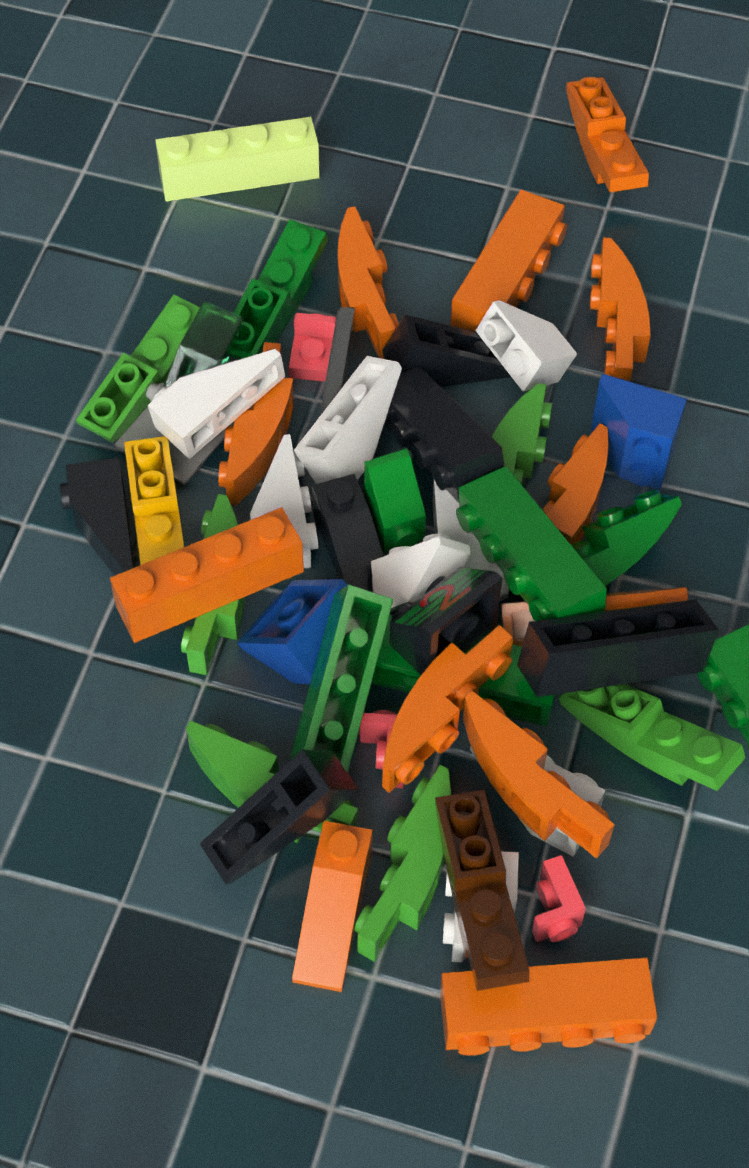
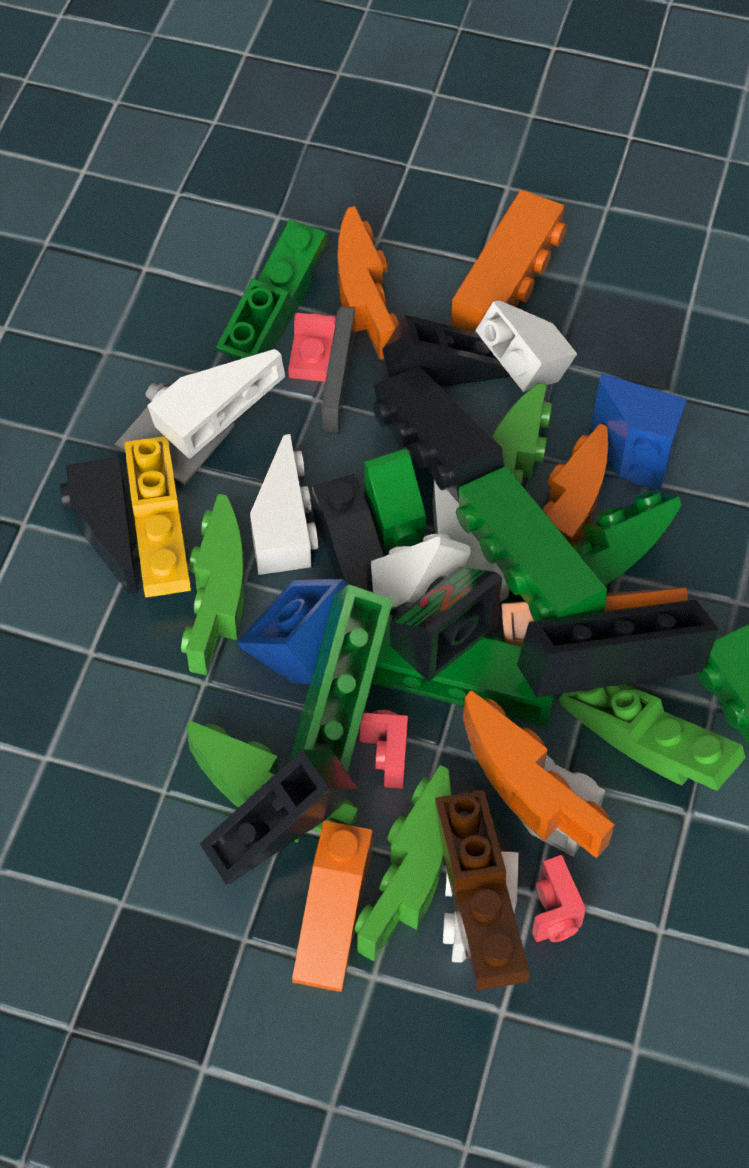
bright green slope [75,295,211,443] -> none
orange brick [110,507,304,643] -> none
yellowish green brick [155,117,319,202] -> none
clear green slope [165,301,244,387] -> none
orange slope [218,342,294,506] -> none
white slope [294,356,402,484] -> none
orange slope [382,625,513,793] -> none
orange brick [440,958,657,1056] -> none
orange slope [566,77,649,193] -> none
orange slope [590,237,651,382] -> none

